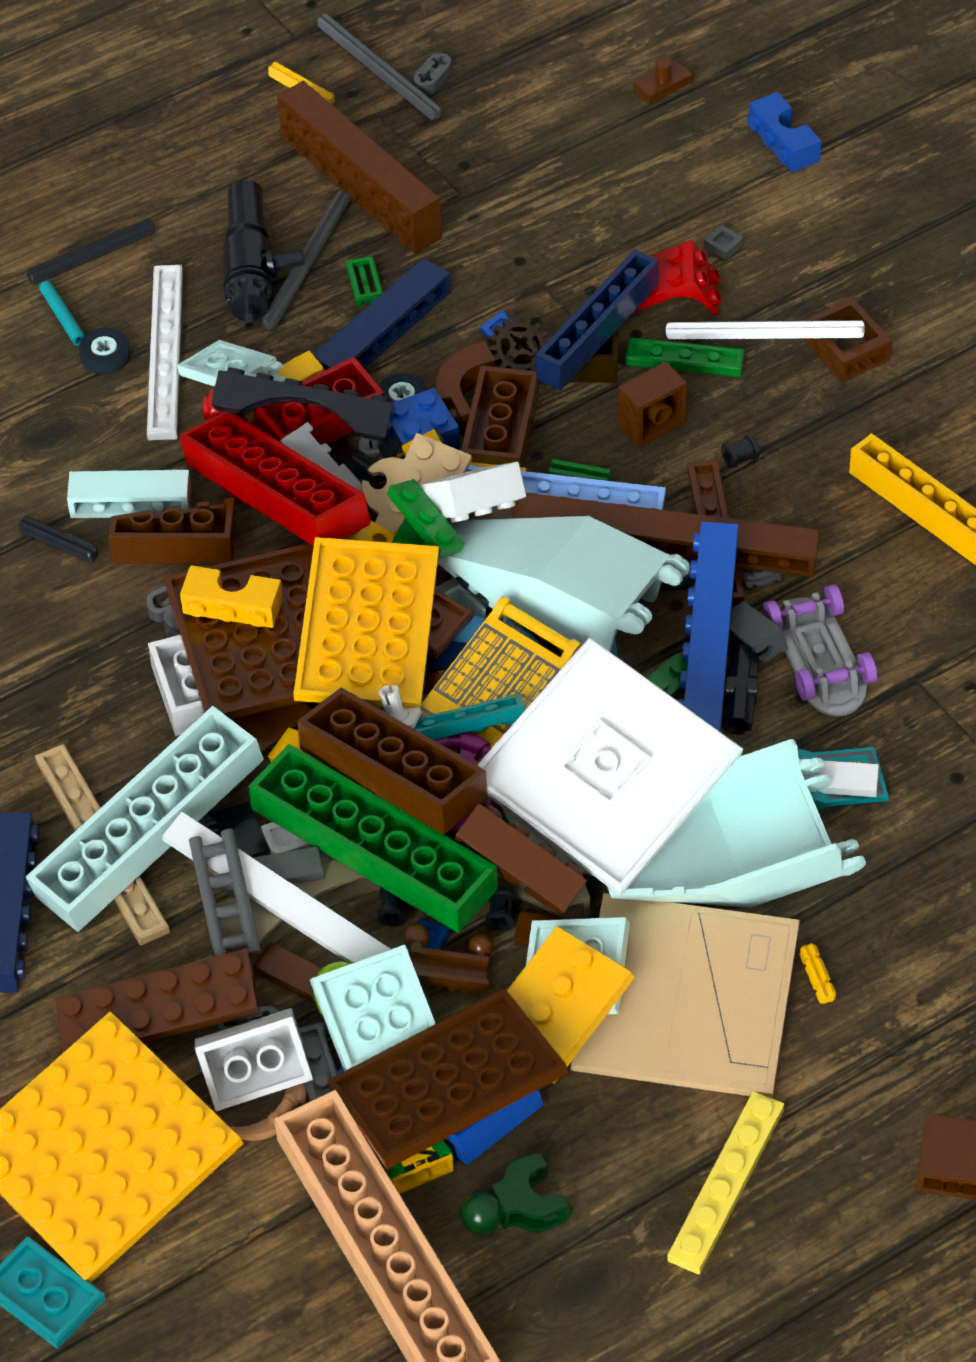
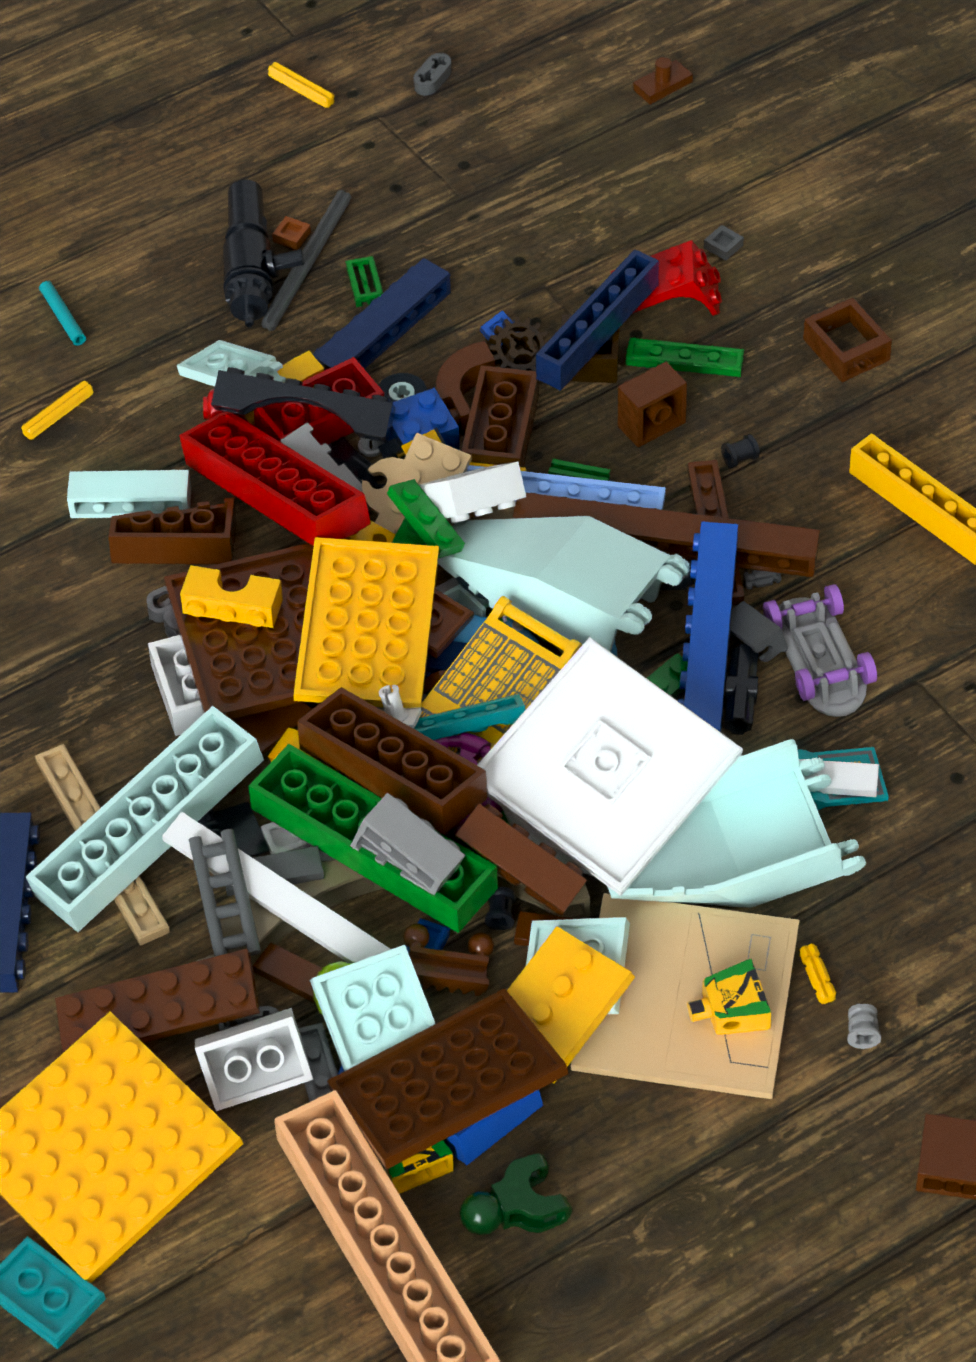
black axle [18,516,99,563] -> none
black axle [26,219,155,285] -> none
black bush [78,327,131,374] -> none
white tile [147,265,183,440] -> none
medium nougat piece [229,1083,307,1141] -> none
reddish brown brick [277,80,442,254] -> none
dark grey axle [317,14,442,121] -> none
black bush [377,887,407,927] -> none
white axle [666,320,865,339] -> none
light yellow plate [668,1091,784,1275] -> none
blue arch [747,92,821,172] -> none
none -> yellow axle [21,381,93,440]
none -> dark orange plate [272,216,311,250]
none -> light grey wedge [350,793,465,895]
none -> torso [687,959,771,1035]
none -> light grey bush [847,1004,881,1049]

